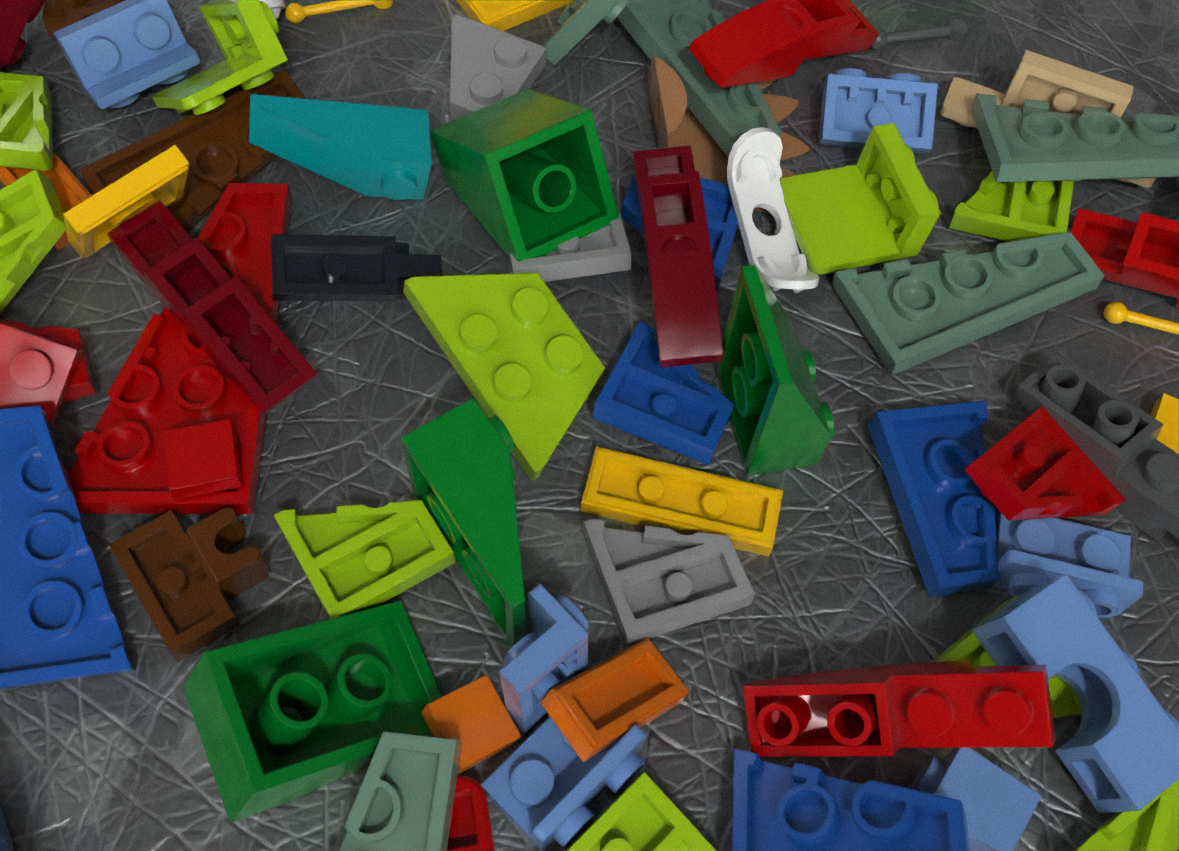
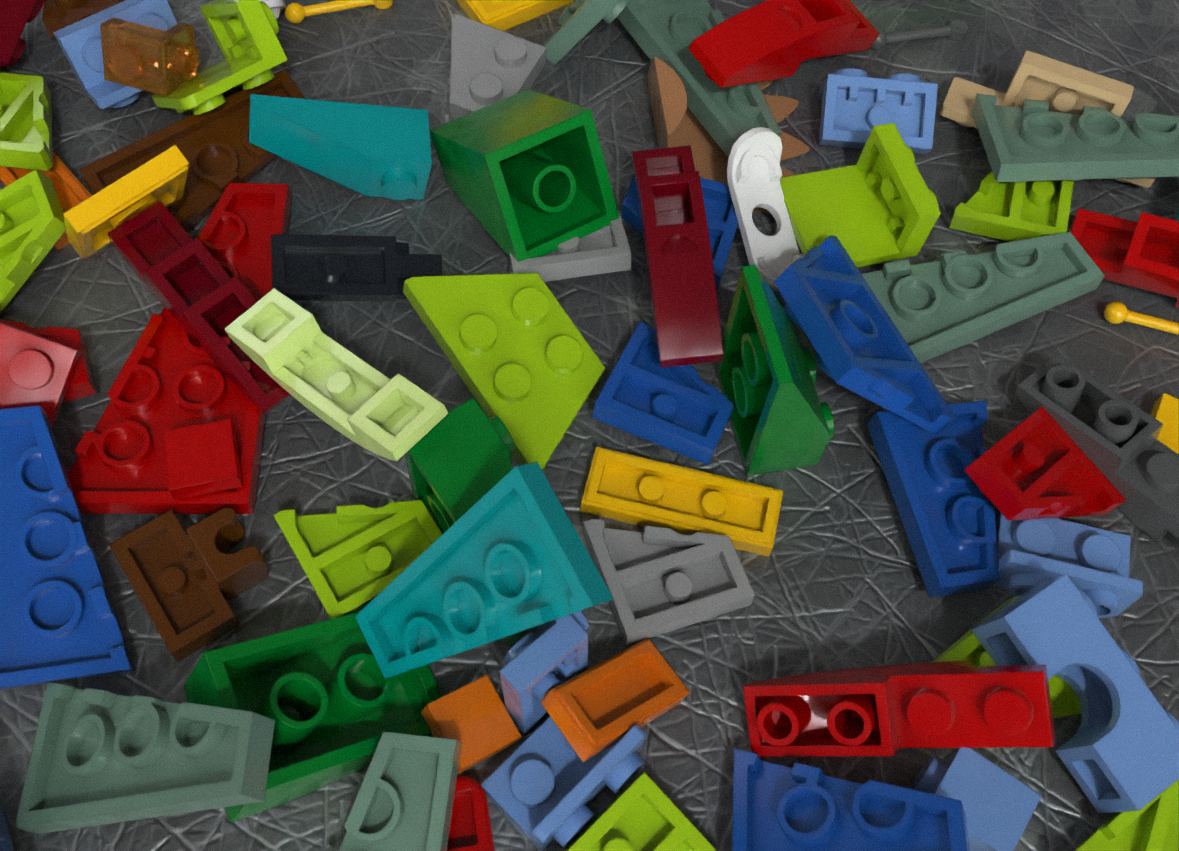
none -> sand green wing [14,682,275,834]
none -> clear orange bracket [100,17,199,96]
none -> yellowish green slope [225,288,448,461]
none -> teal wing [355,462,614,679]
none -> blue wing [774,235,957,434]

